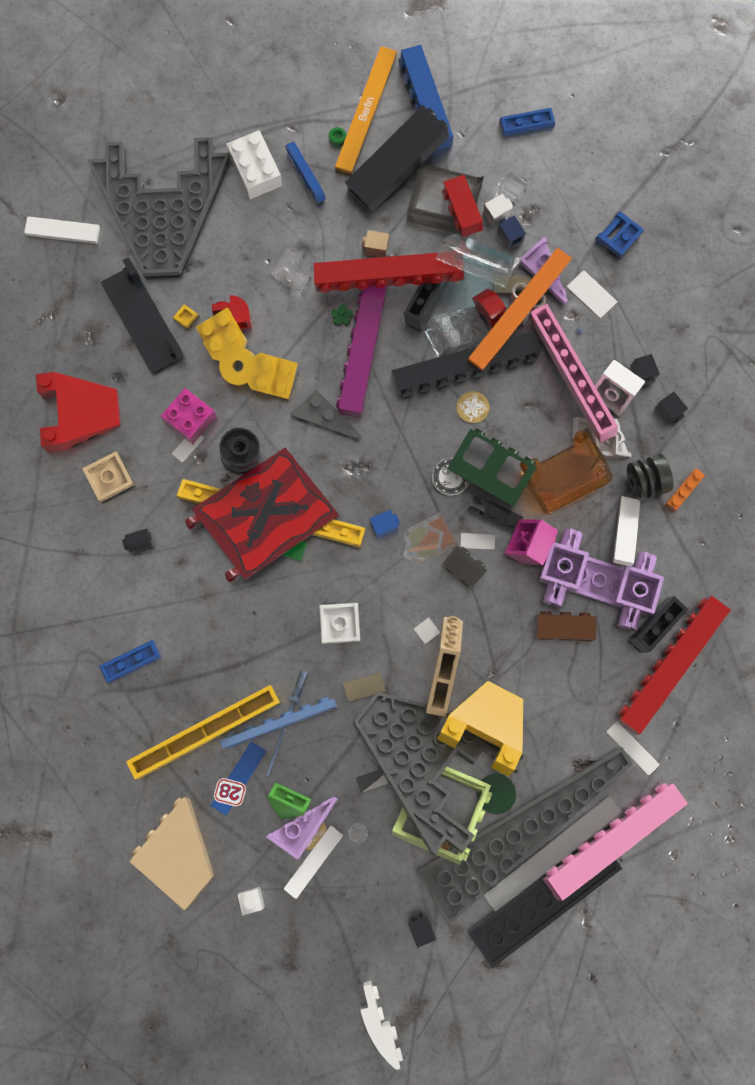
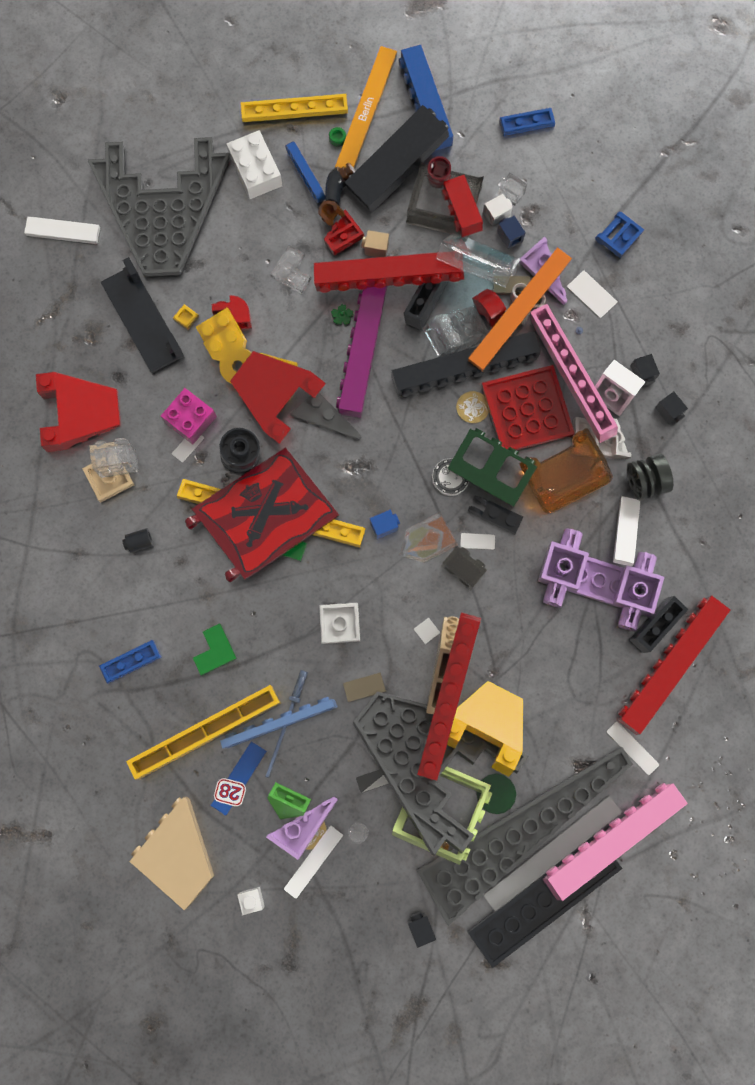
white slope [360,981,403,1070] -> none
dark pink brick [504,519,558,565] -> none
reddish brown brick [535,611,596,642] -> none
orange piece [664,468,705,513] -> none
none -> clear brick [89,438,139,478]
none -> green tile [193,623,237,676]
none -> red wedge [230,351,326,444]
none -> yellow plate [241,94,348,122]
none -> piece [318,163,355,227]
none -> red wing [324,209,364,255]
none -> red brick [417,612,481,781]
none -> dark red wheel [427,156,451,188]
none -> red plate [481,365,575,450]

